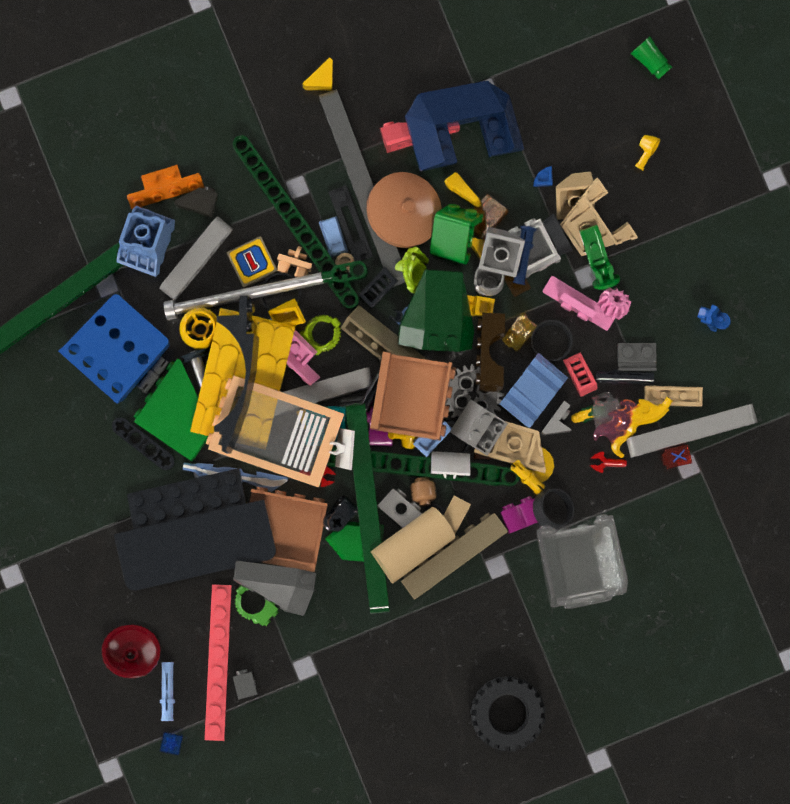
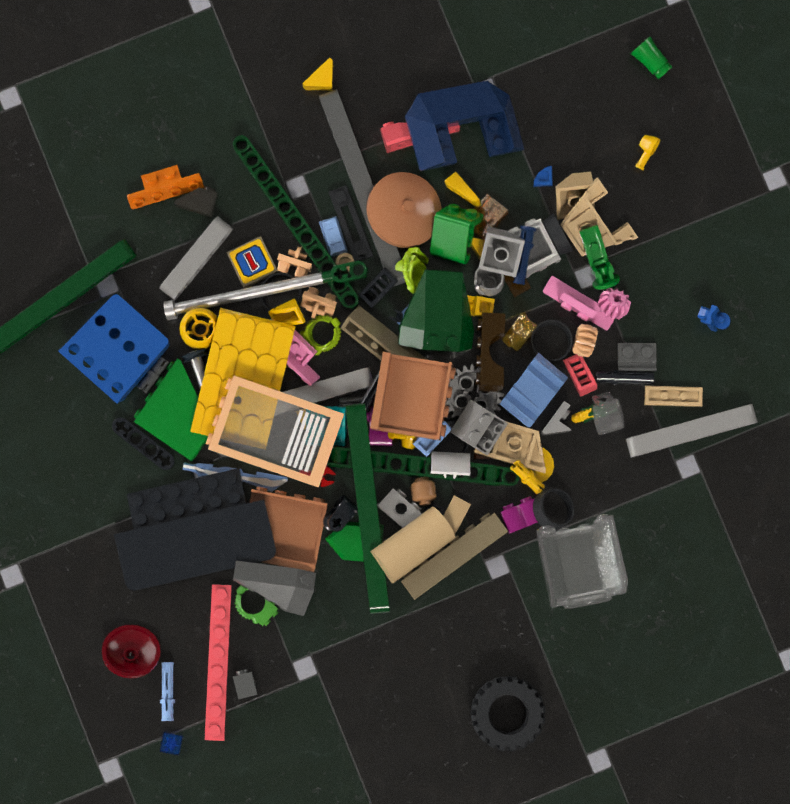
medium blue slope [117,206,175,277] -> none
black slope [214,296,259,454] -> none
white piece [329,428,355,470] -> none
red bar [590,452,627,473] -> none
piece [593,397,673,458] -> none
clear red brick [661,445,692,469] -> none
none -> light nougat hips [300,287,337,319]
none -> light nougat gear [572,324,598,357]

